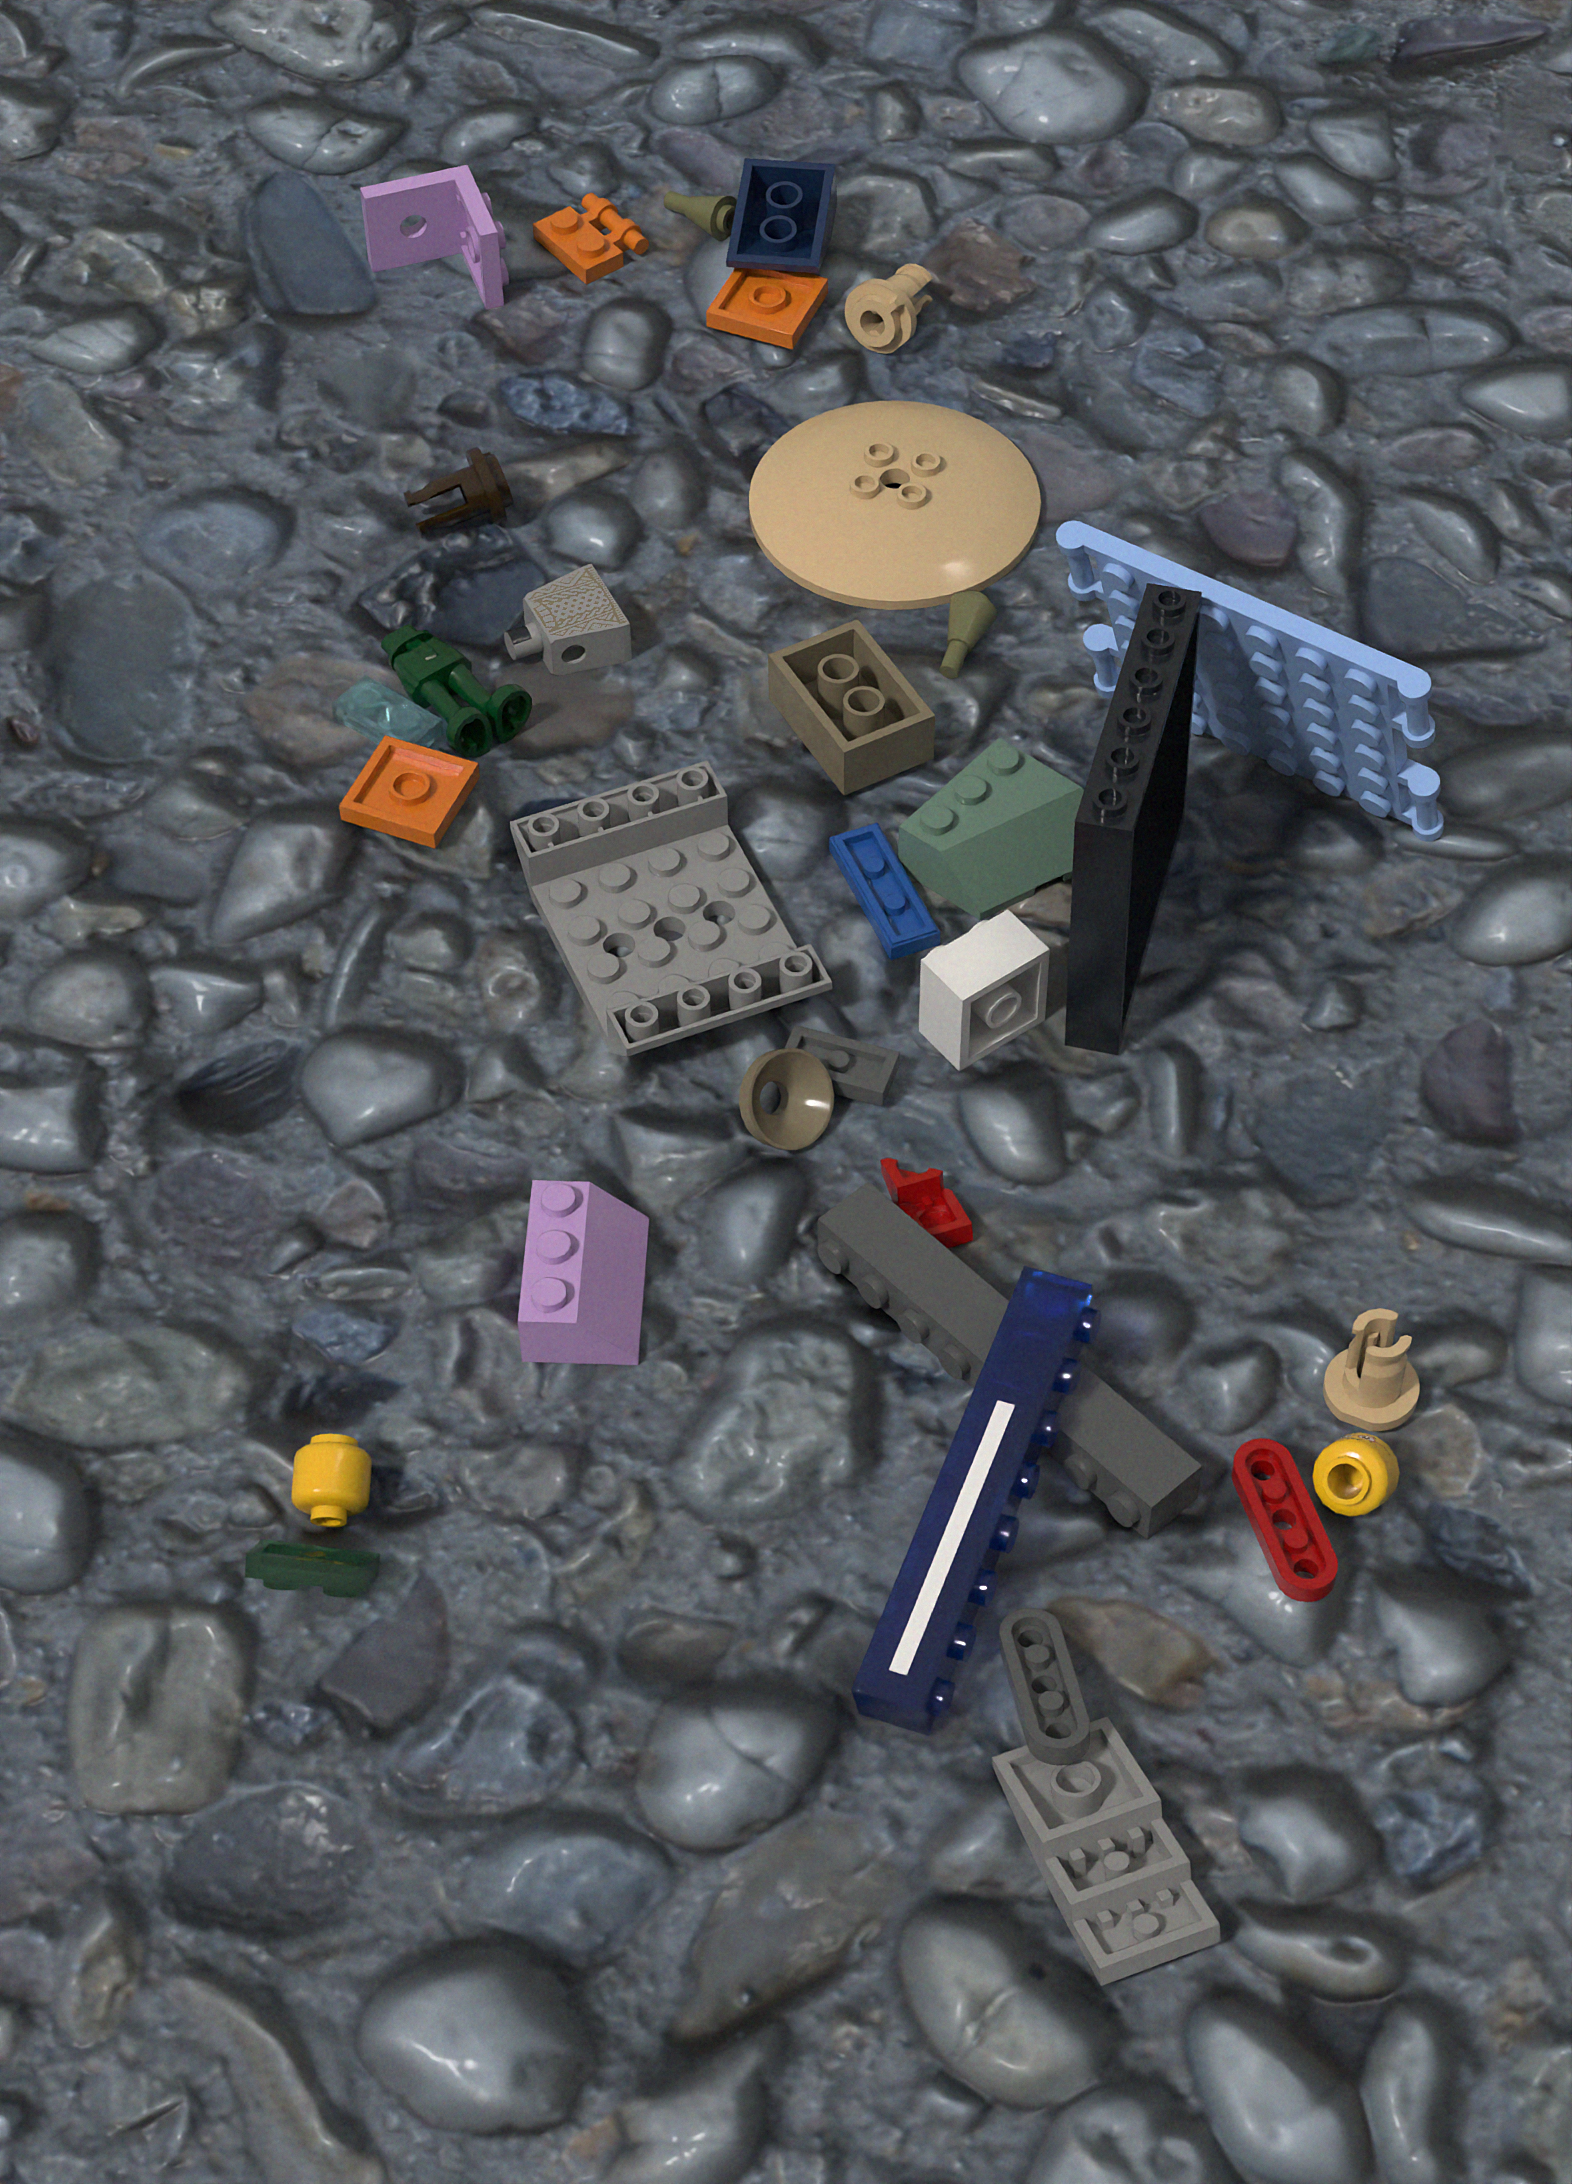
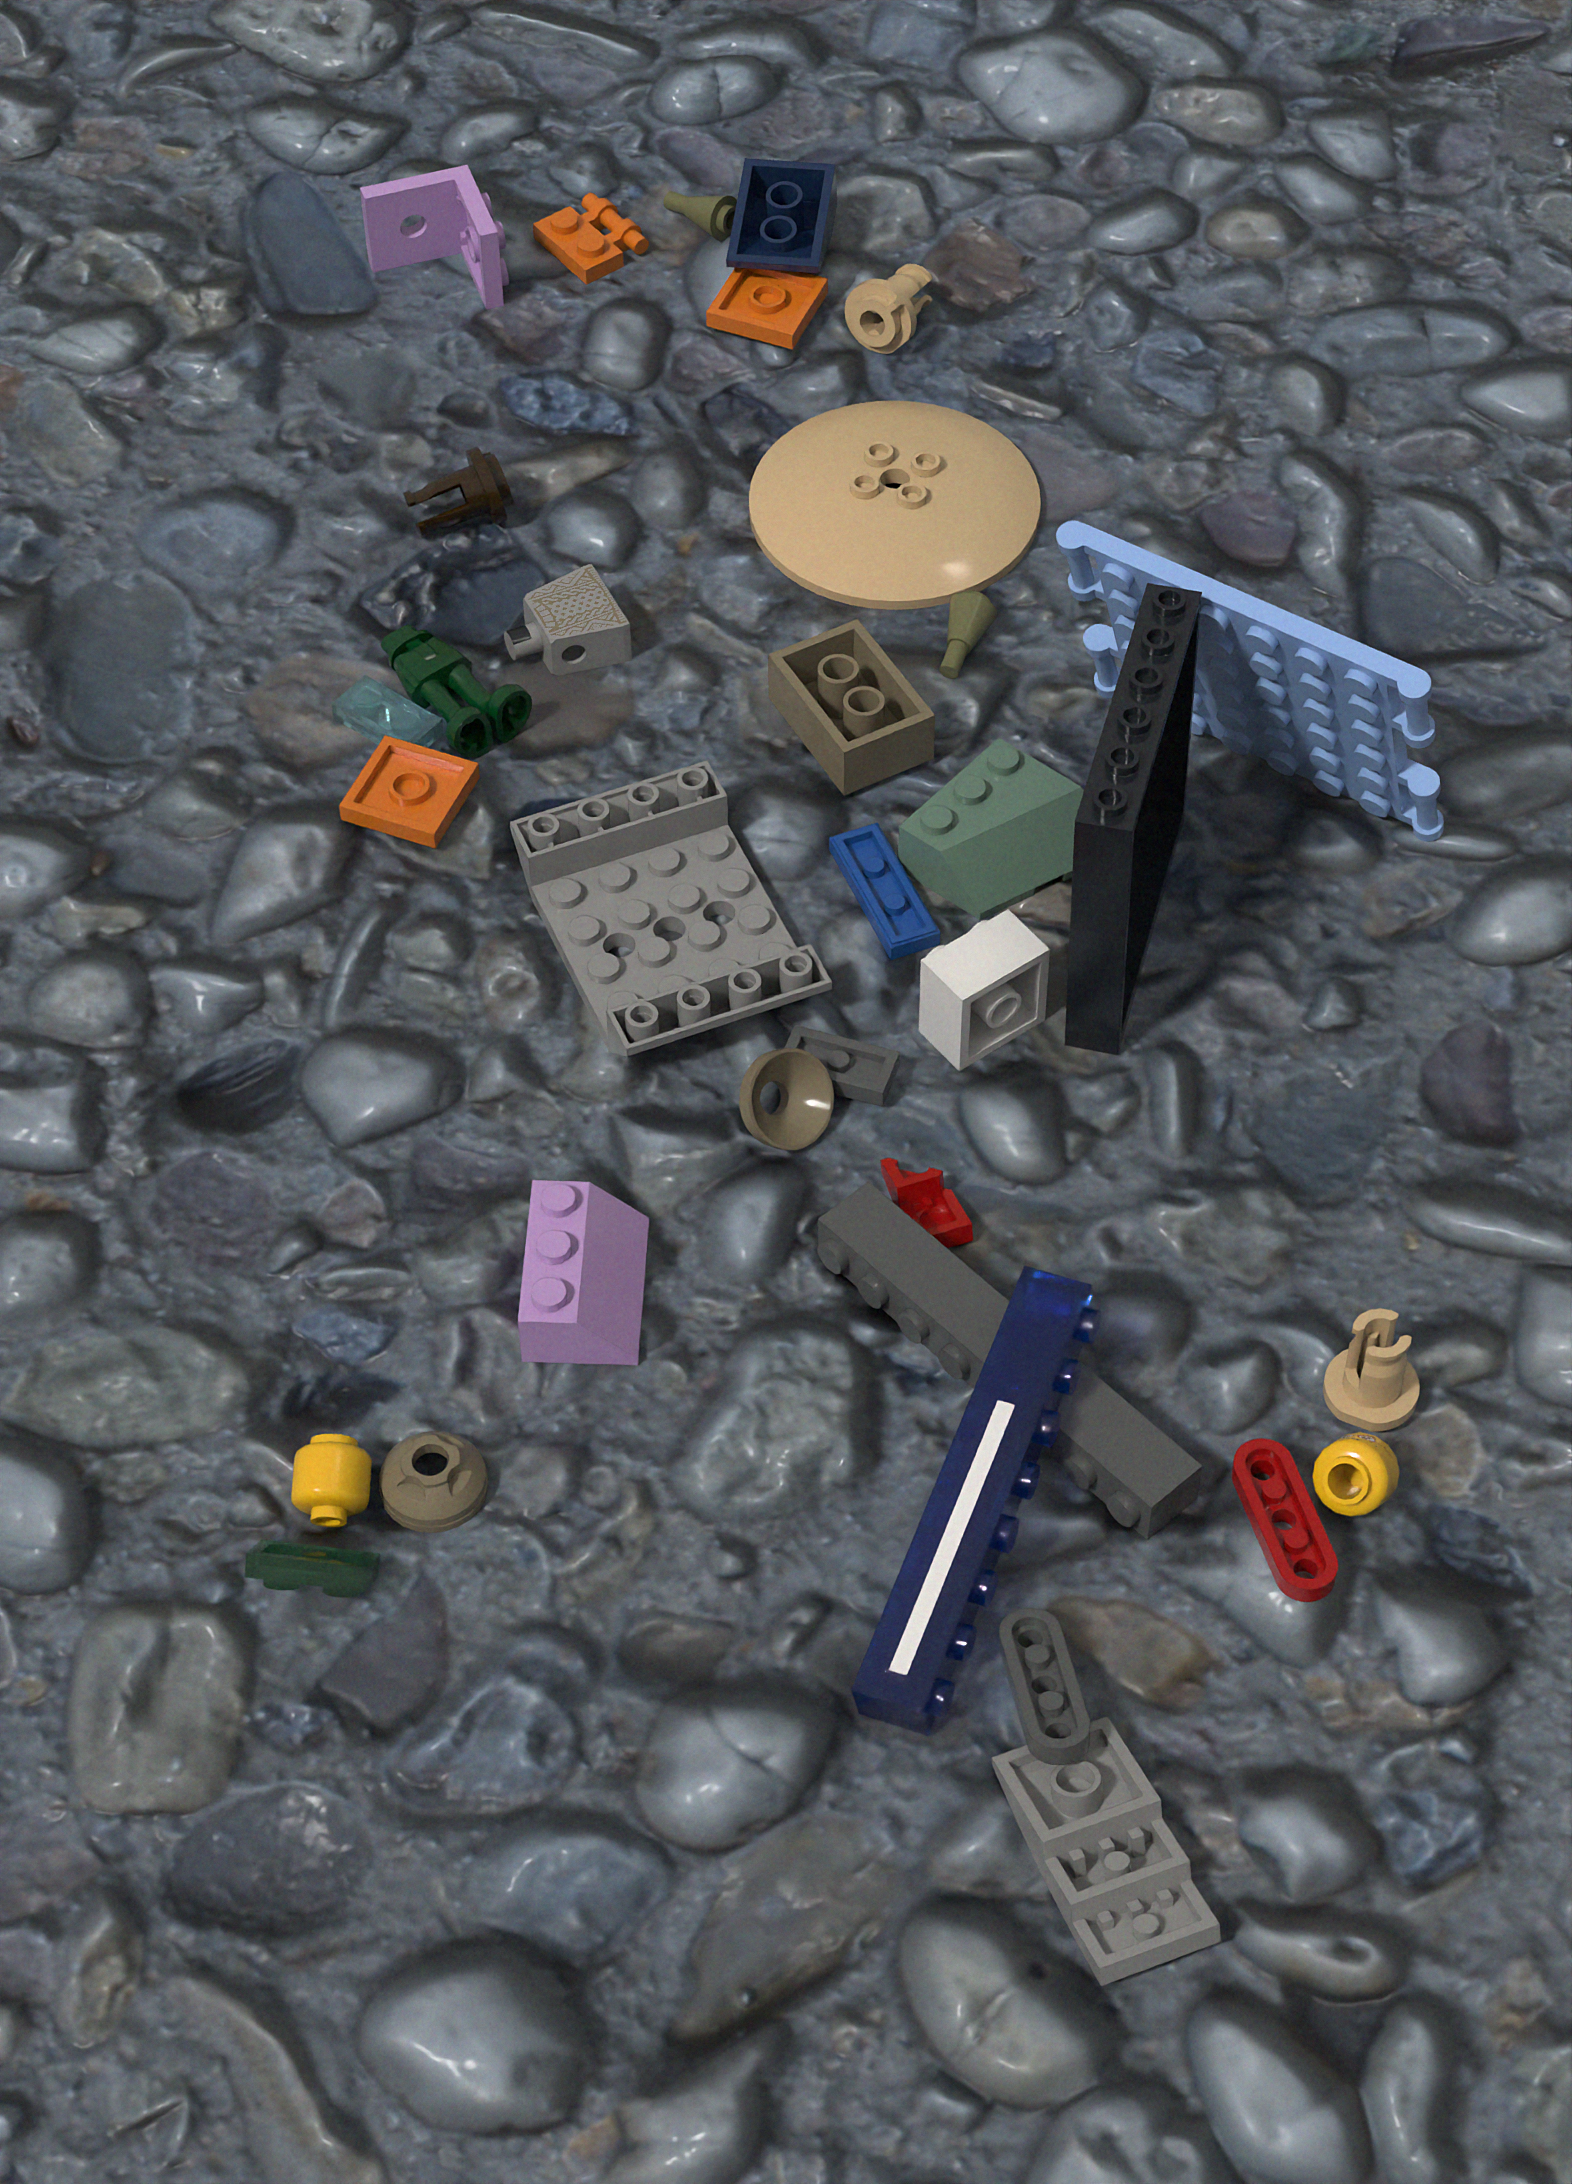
none -> dark tan piece [379,1431,489,1533]

